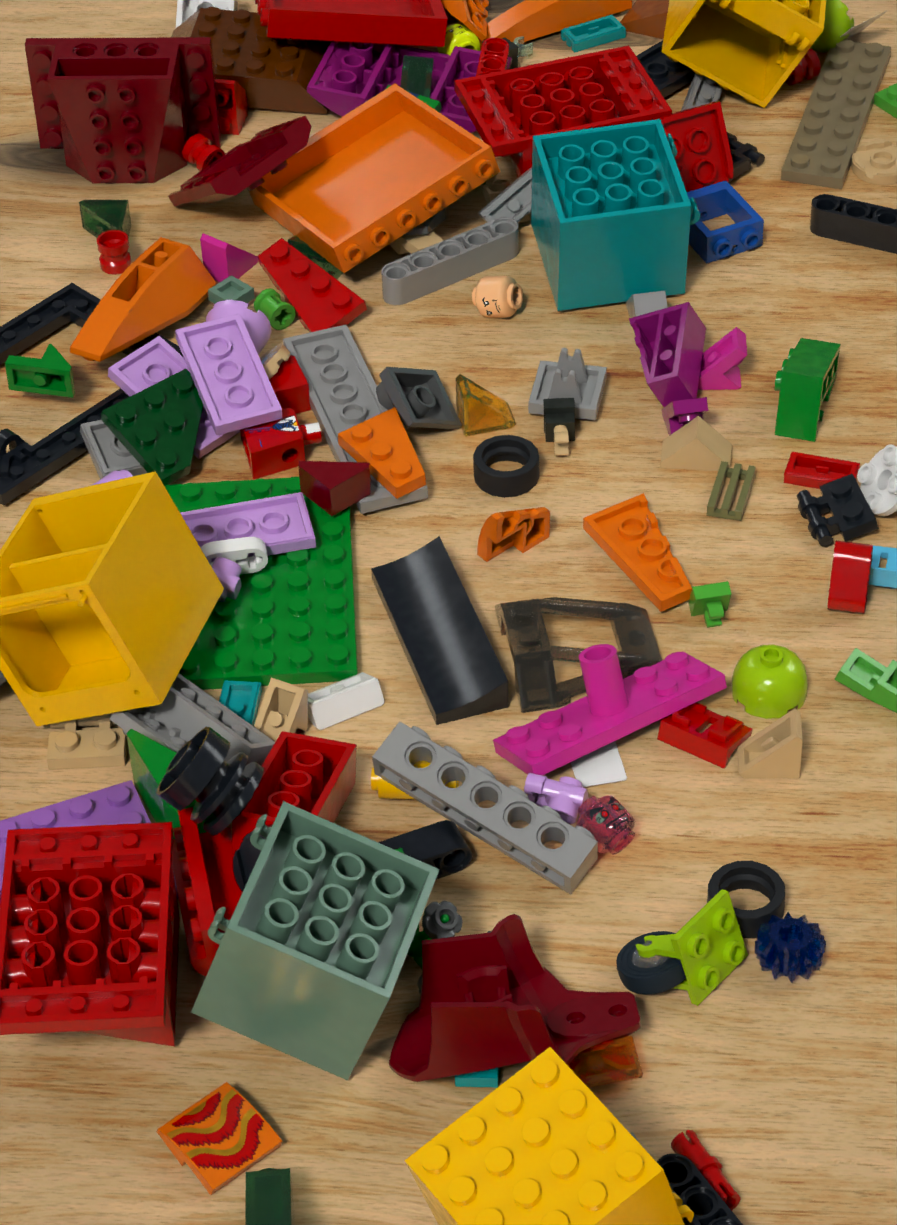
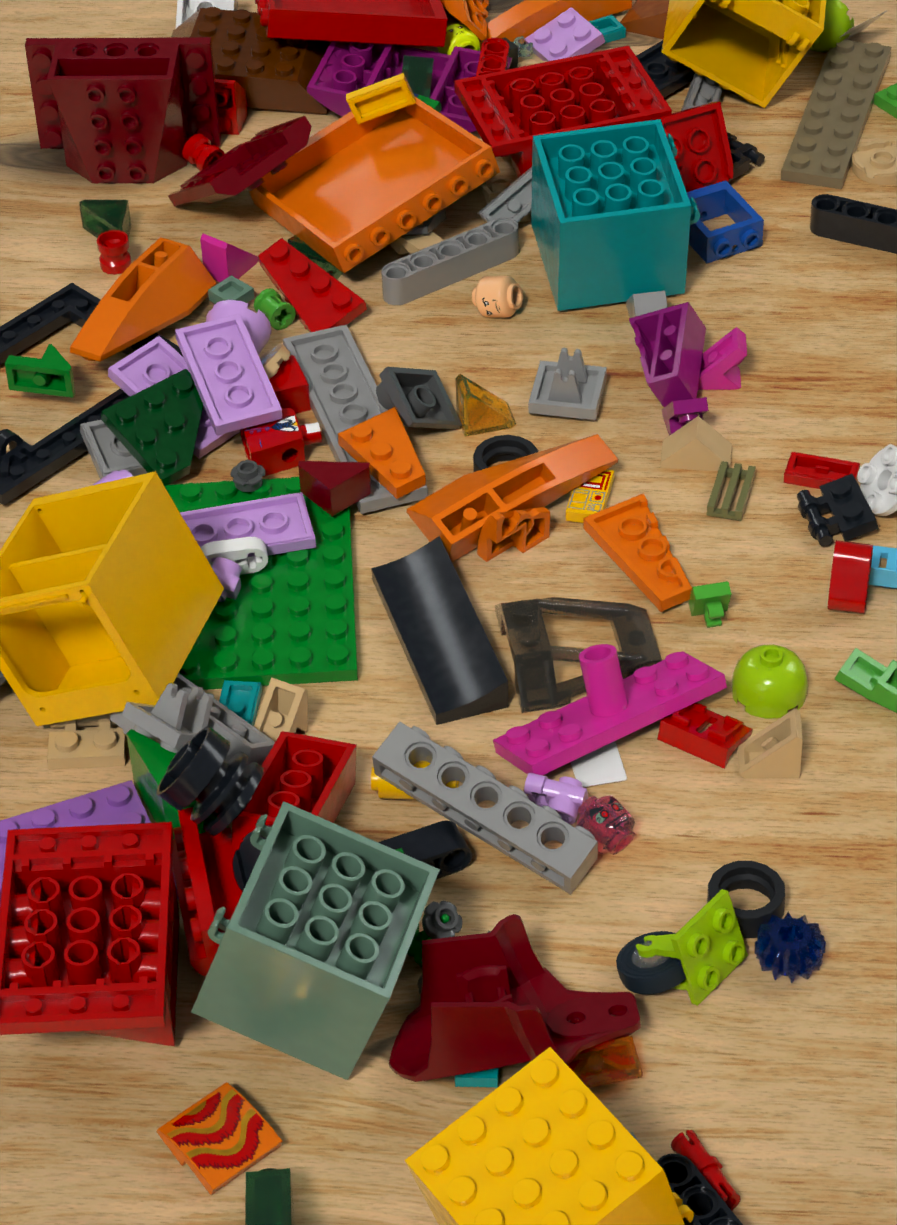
white slope [308,672,384,730] -> none
pearl dark grey piece [543,398,575,456] -> none
green wedge [774,338,841,442] -> none
red wheel [785,49,821,85] -> none
none -> light grey plate [121,683,231,753]
none -> dark grey plate [230,460,265,492]
none -> yellow tile [346,73,416,124]
none -> orange wedge [407,434,619,562]
none -> lavender plate [524,7,605,61]
none -> yellow tile [566,470,614,523]

